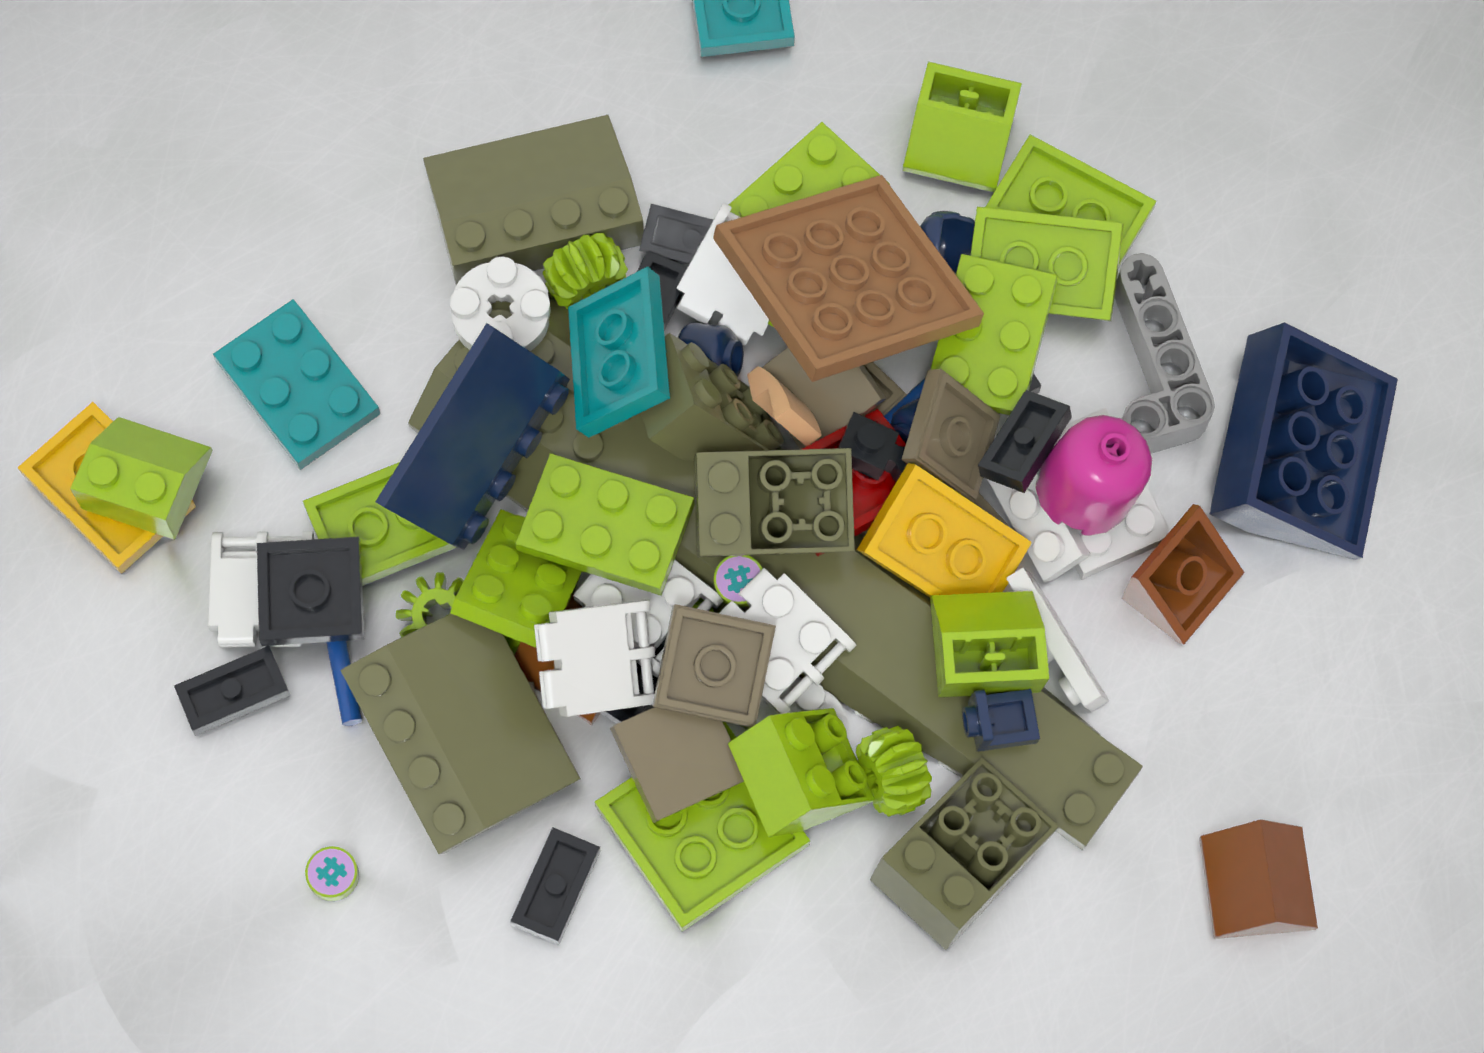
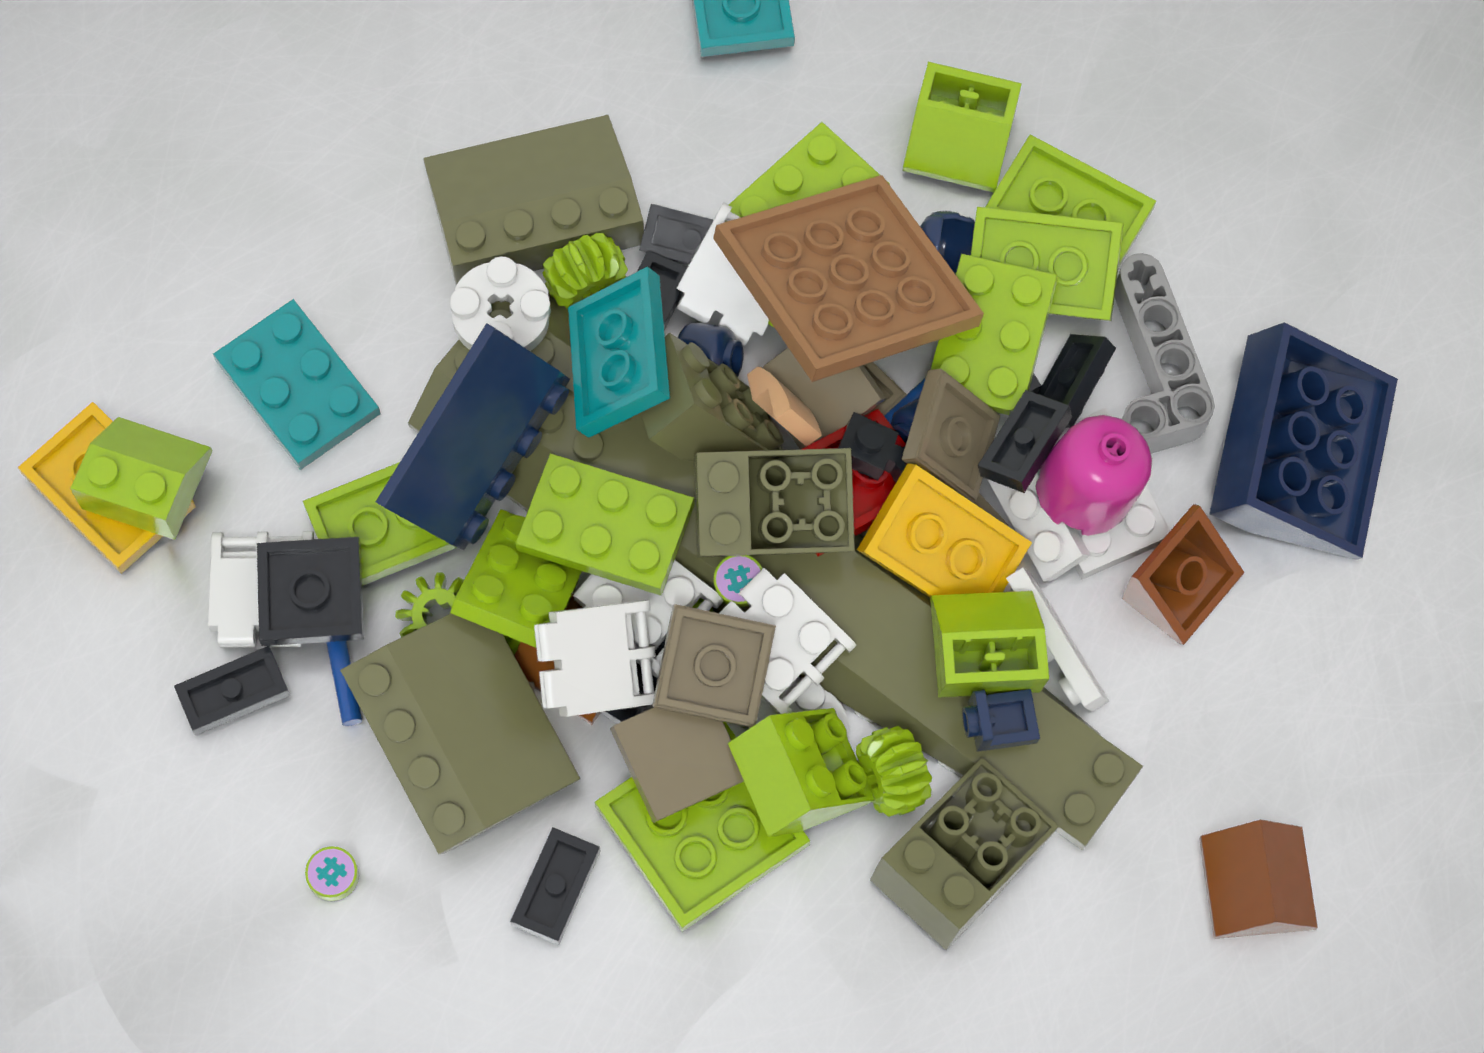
none -> black plate [1038,334,1116,428]

